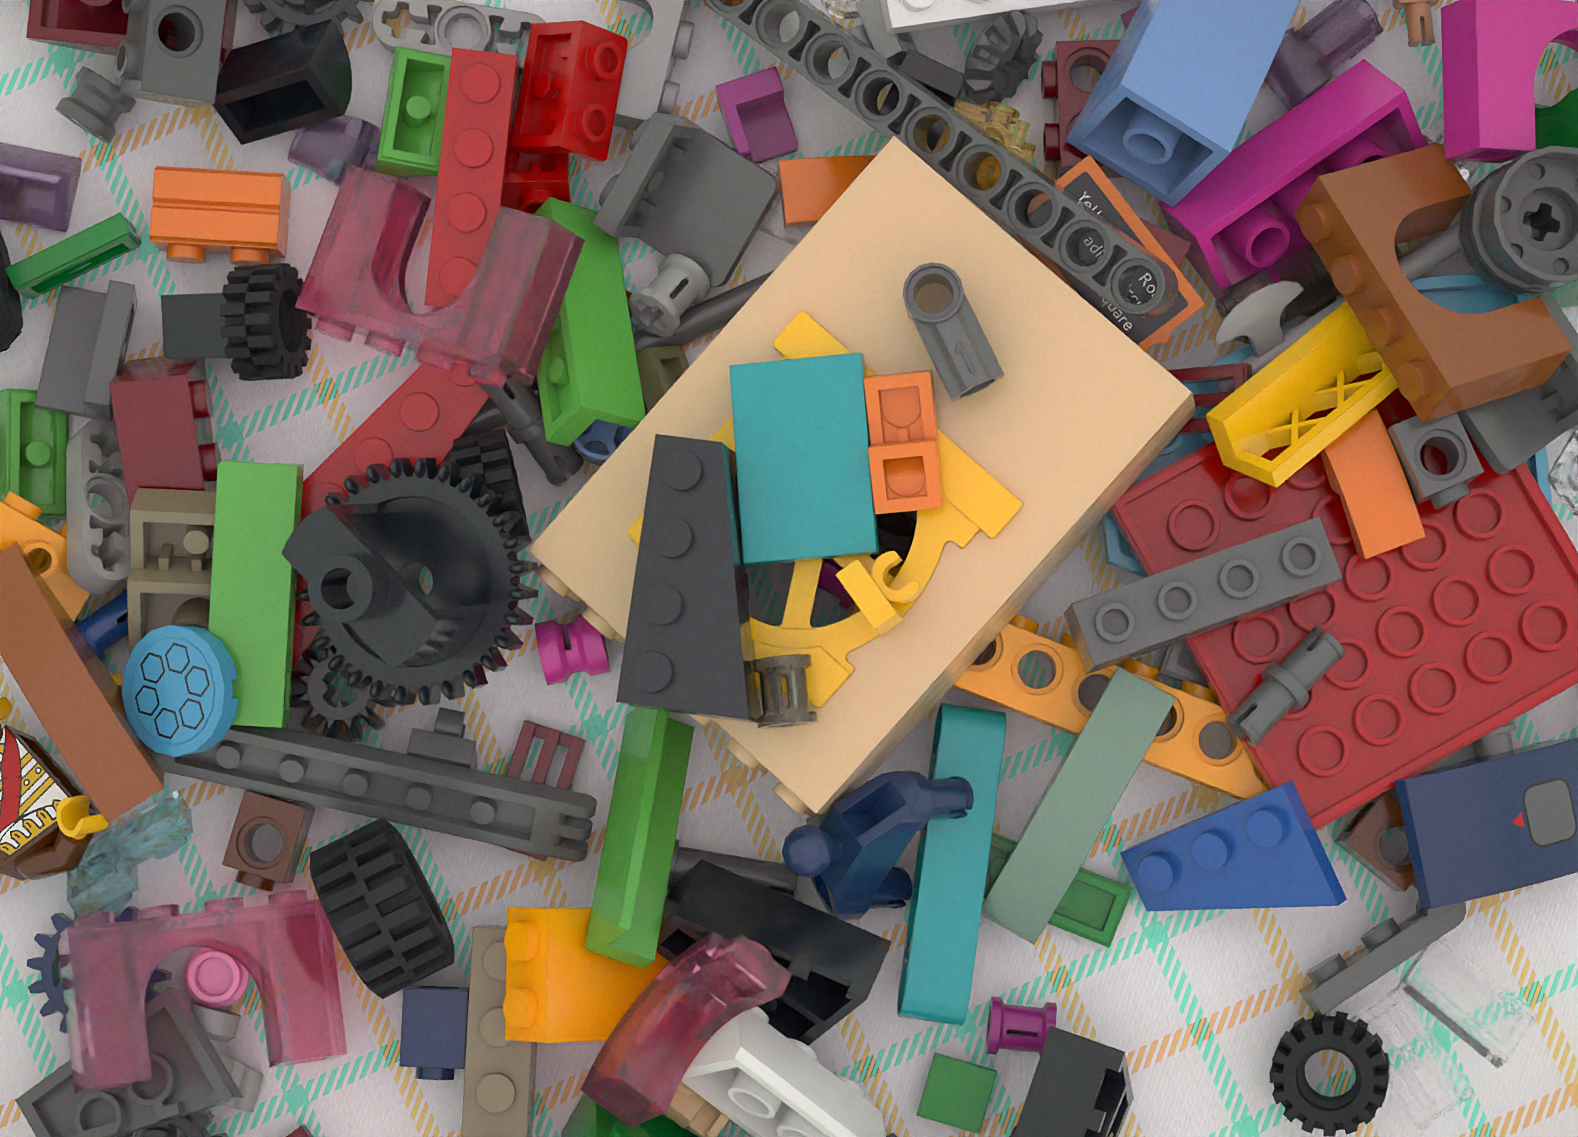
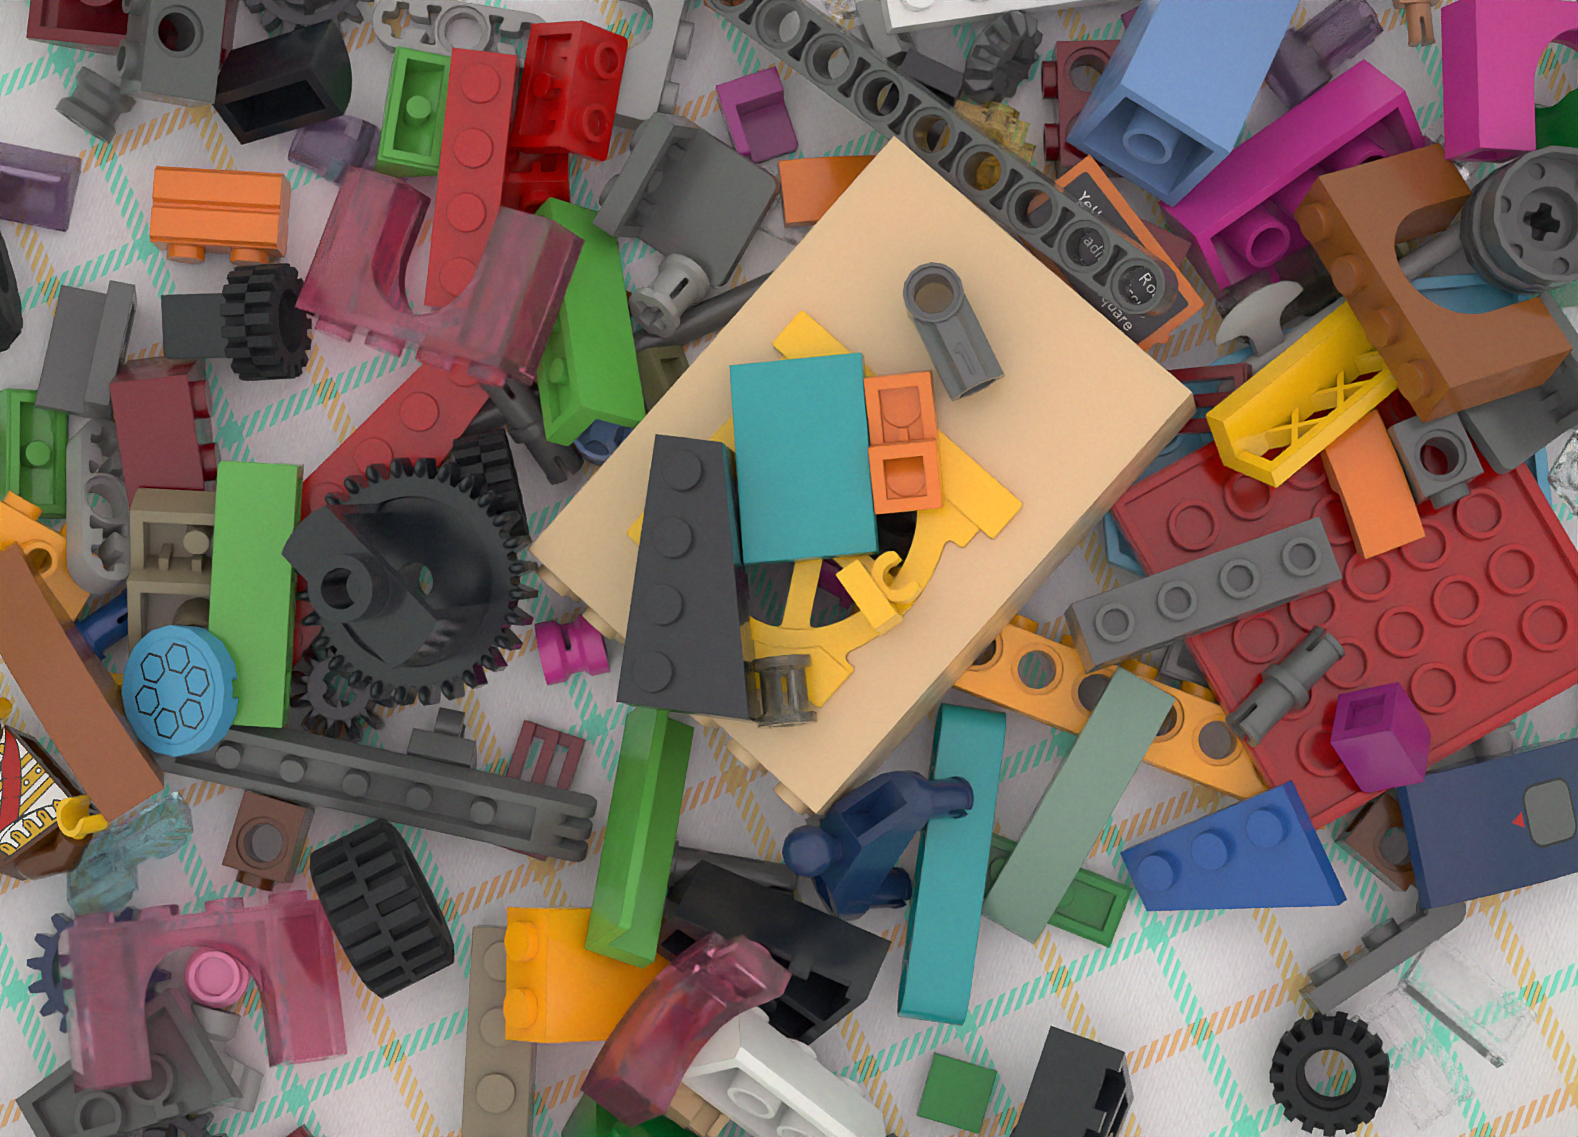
green tile [5,212,142,299] -> none
dark blue brick [399,985,469,1080] -> none
magenta bush [986,996,1057,1057] -> none
none -> magenta panel [1330,682,1431,793]

